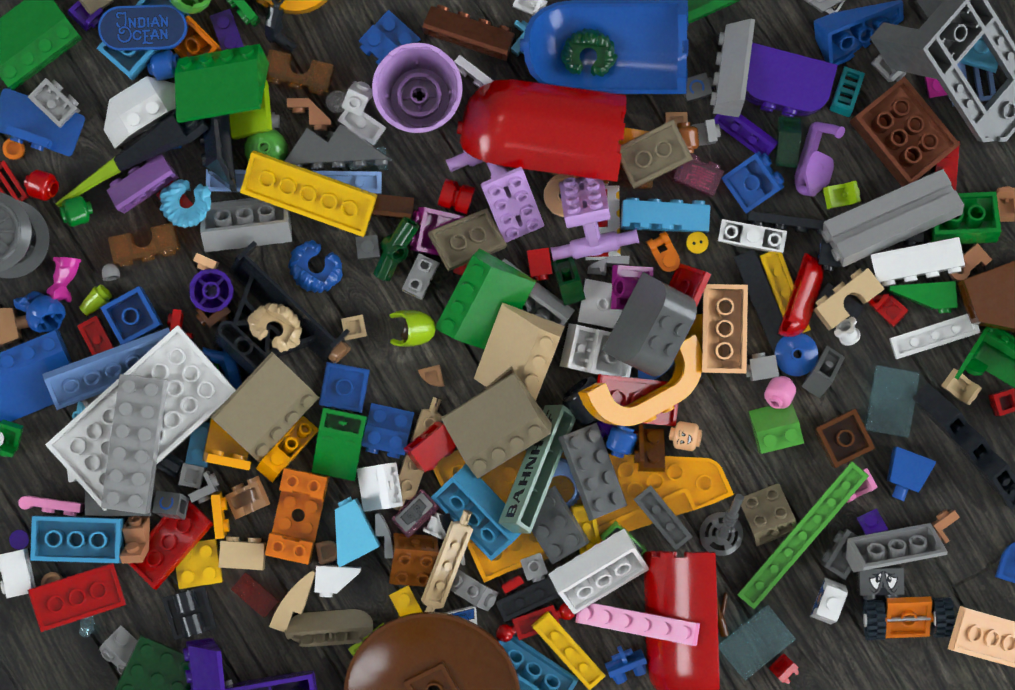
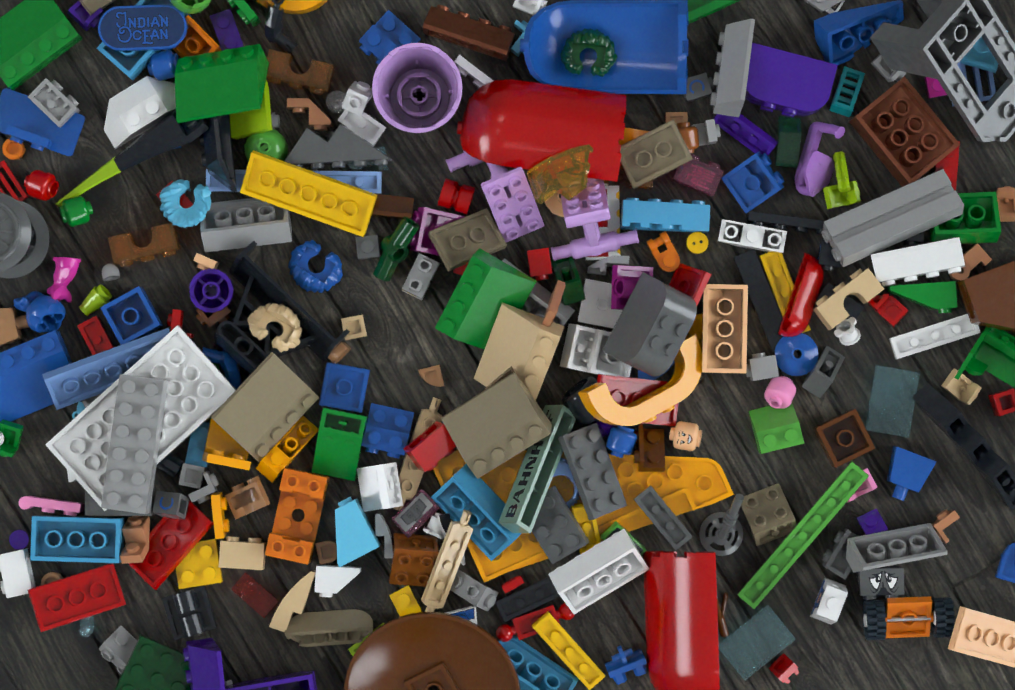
medium lavender slope [107,154,179,214] -> none
lime piece [390,310,436,347] -> none
light grey bracket [521,553,548,582] -> none
bright pink plate [575,603,700,646] -> none
none -> clear yellow slope [527,144,593,205]
none -> nougat tile [542,280,566,327]
none -> lime axle [833,151,851,193]

